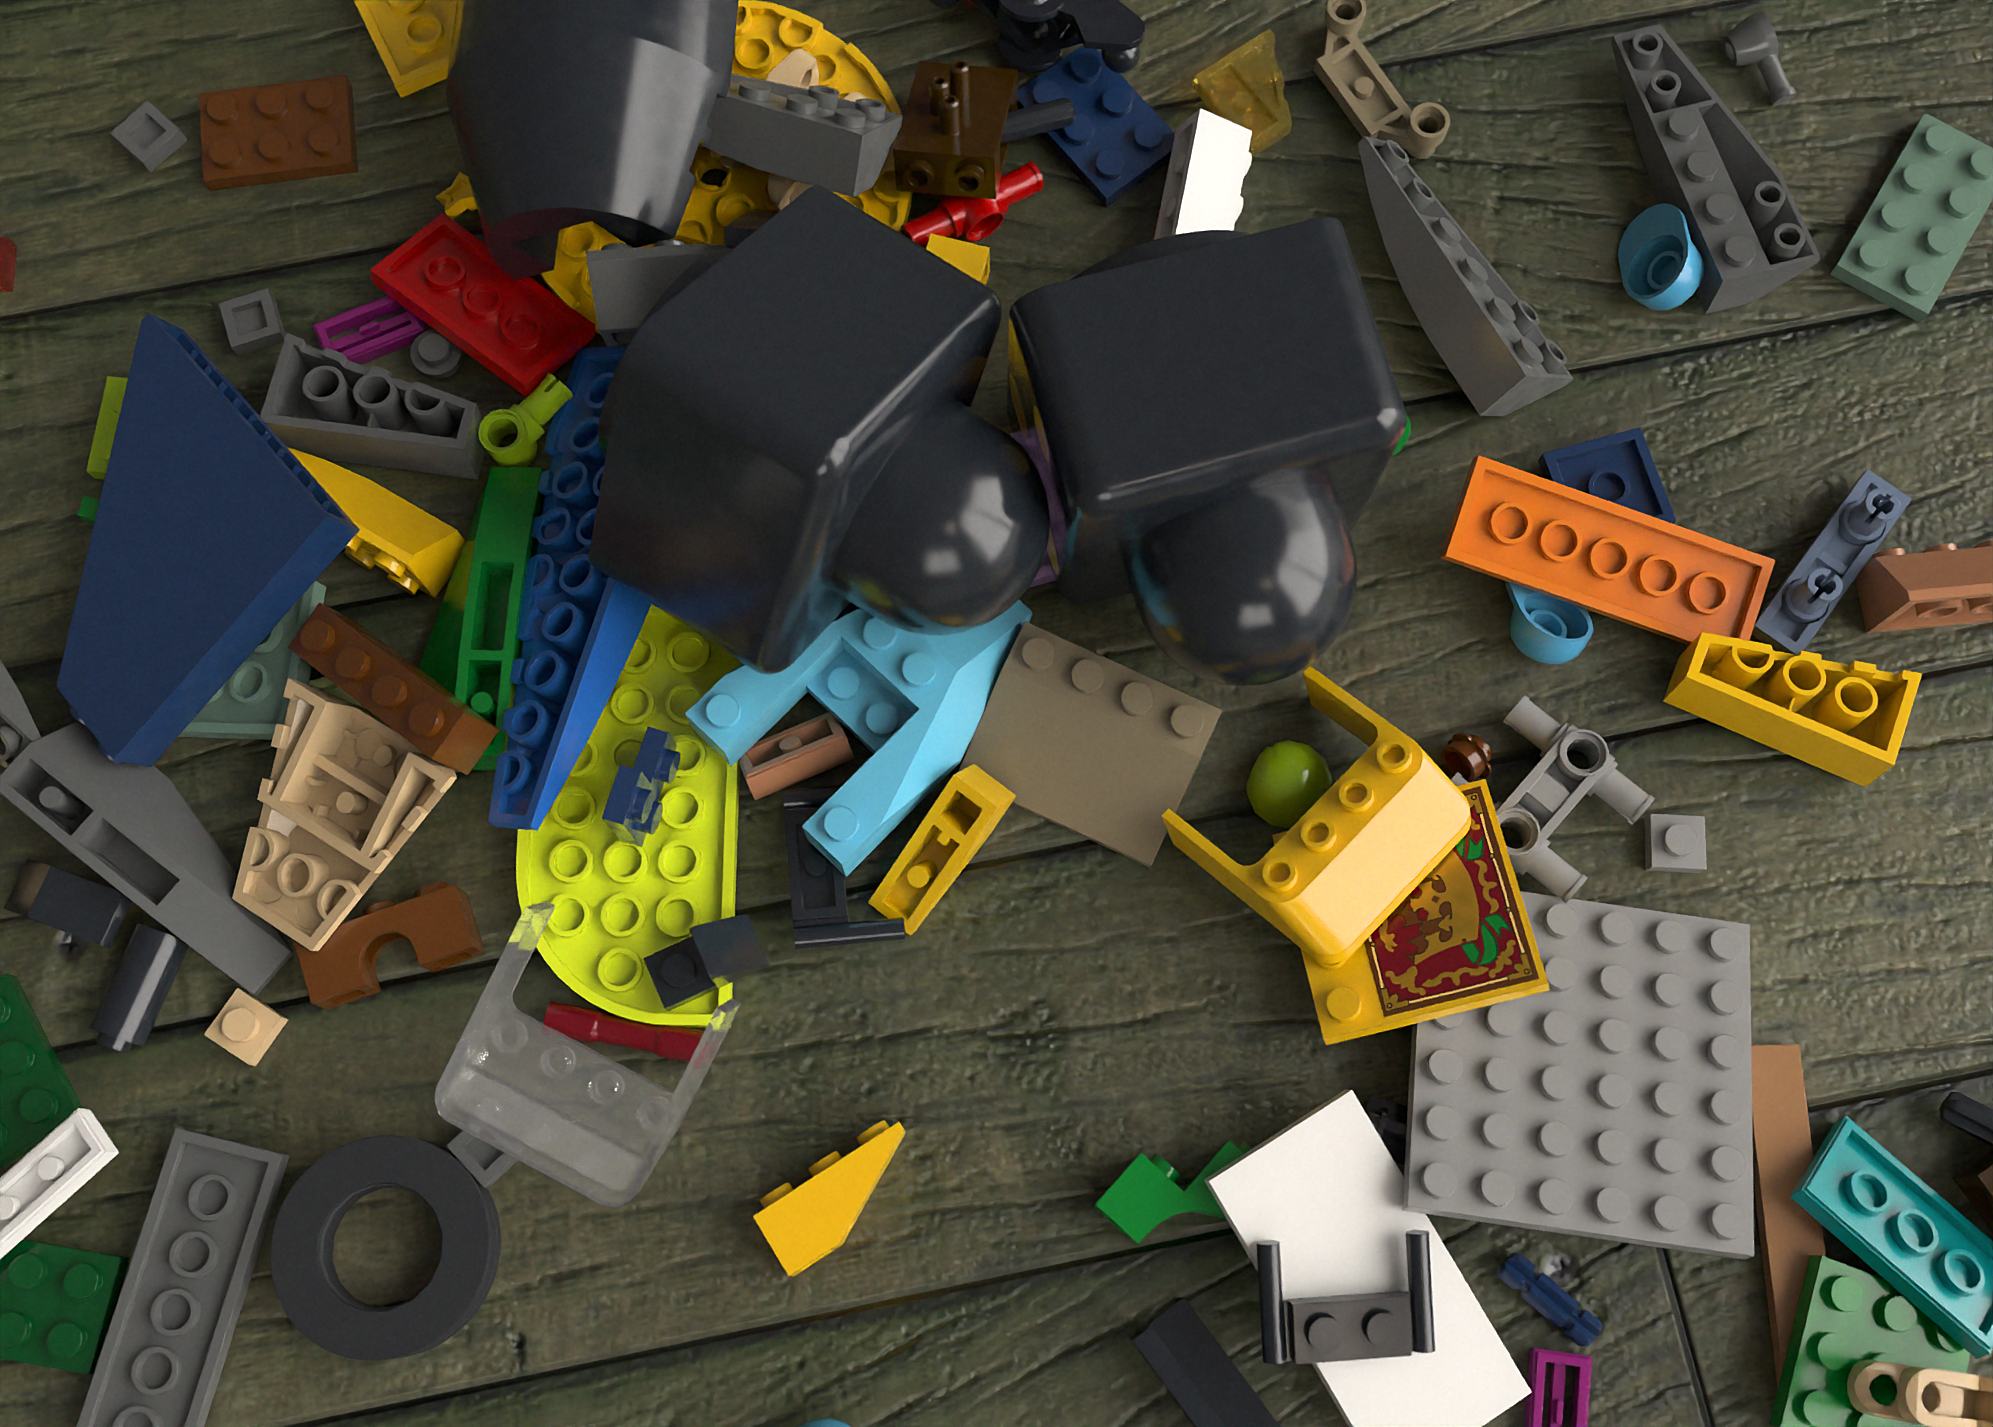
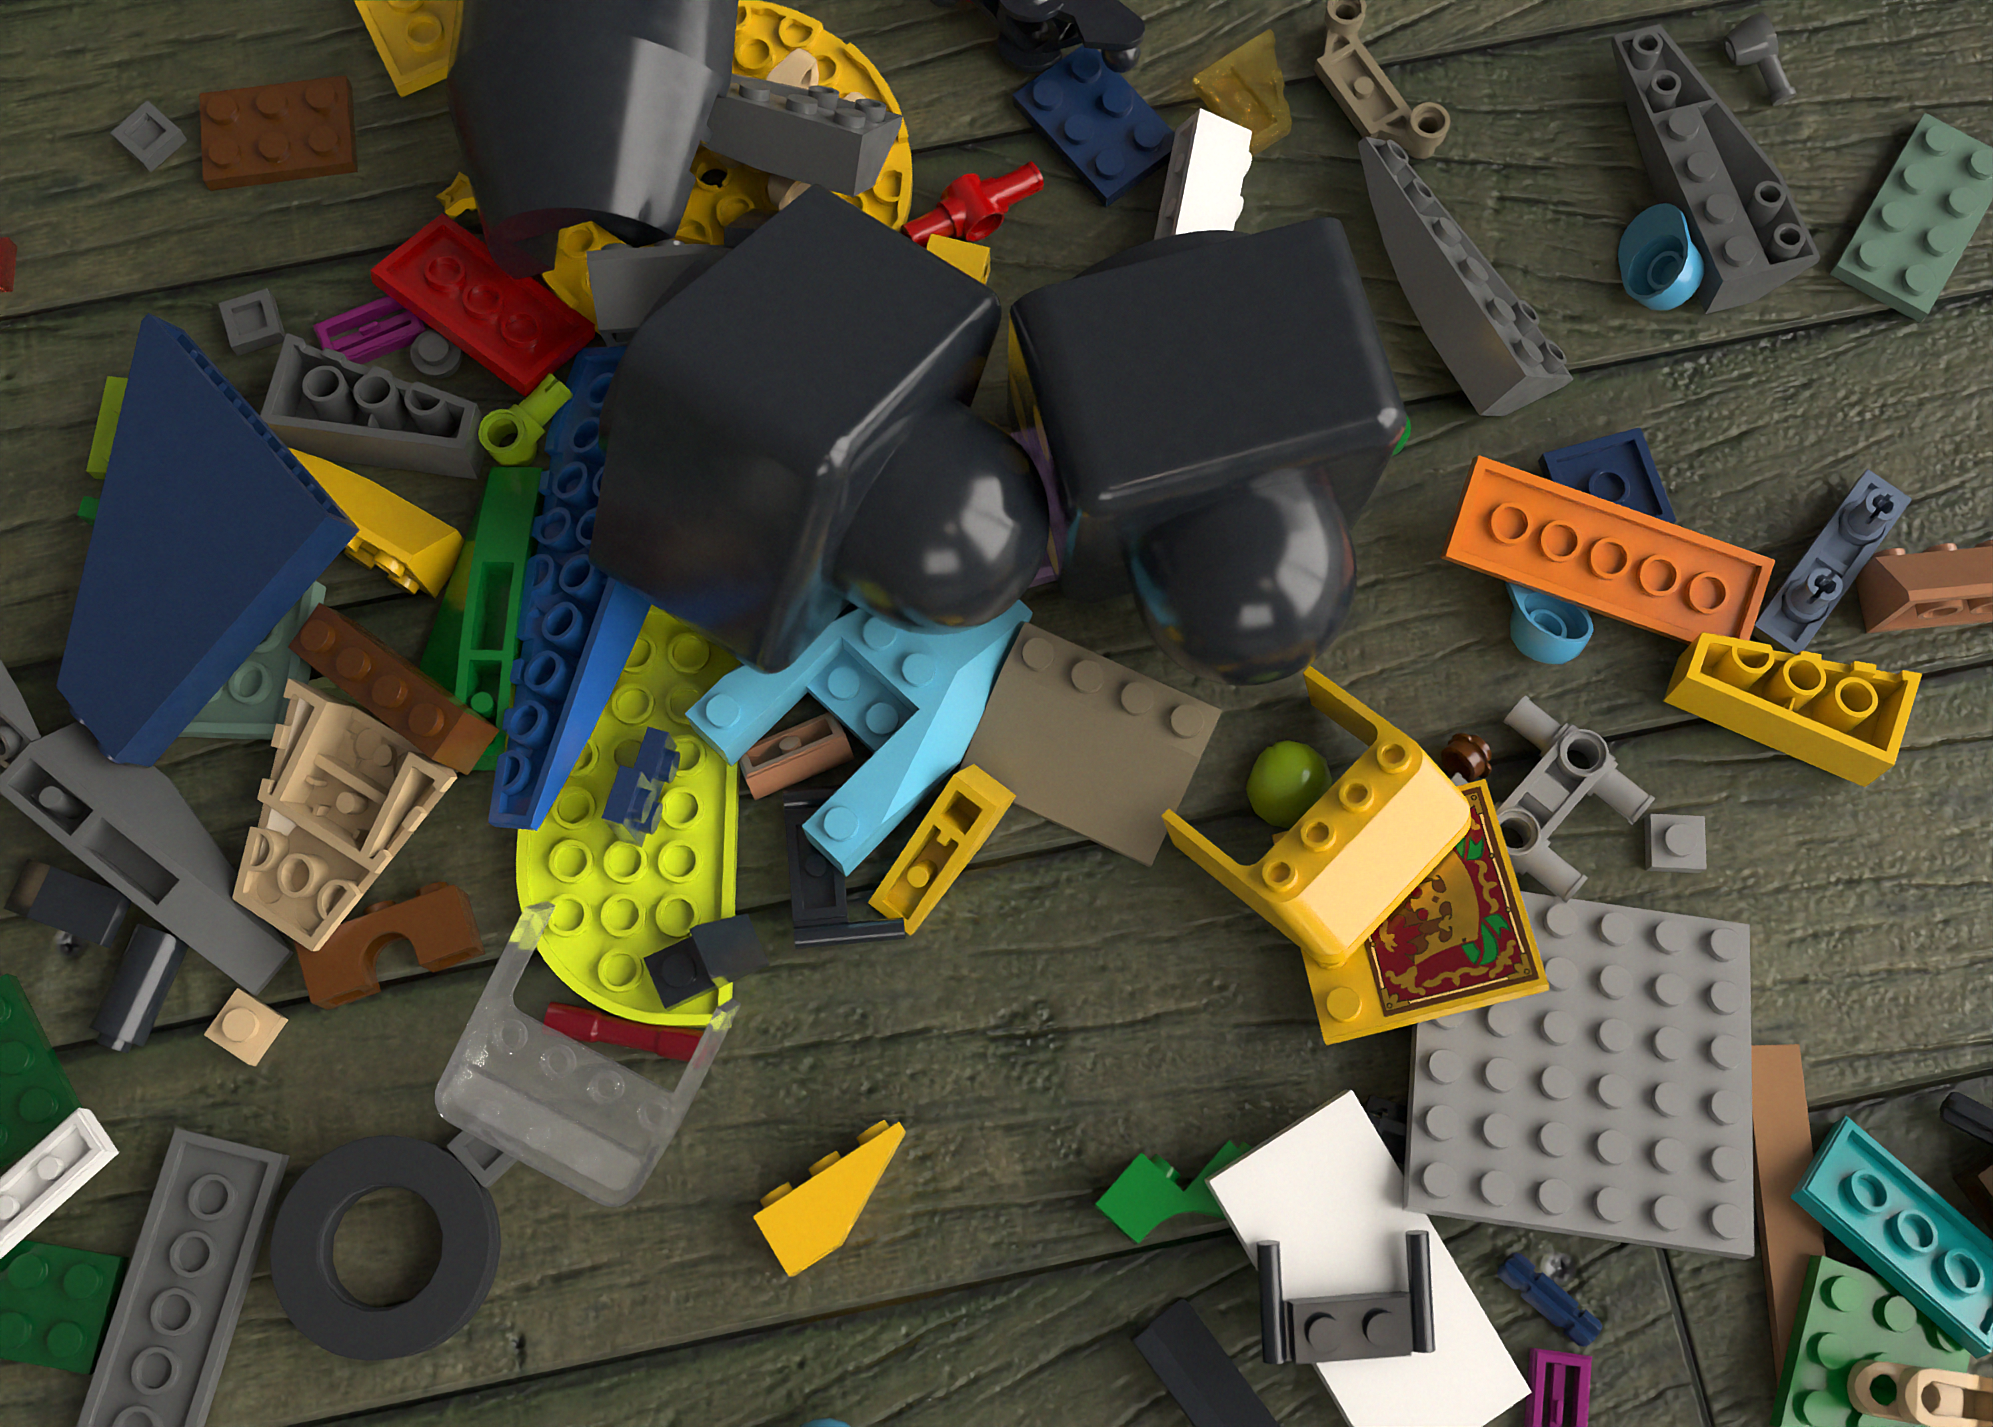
dark brown piece [893,60,1076,199] -> none

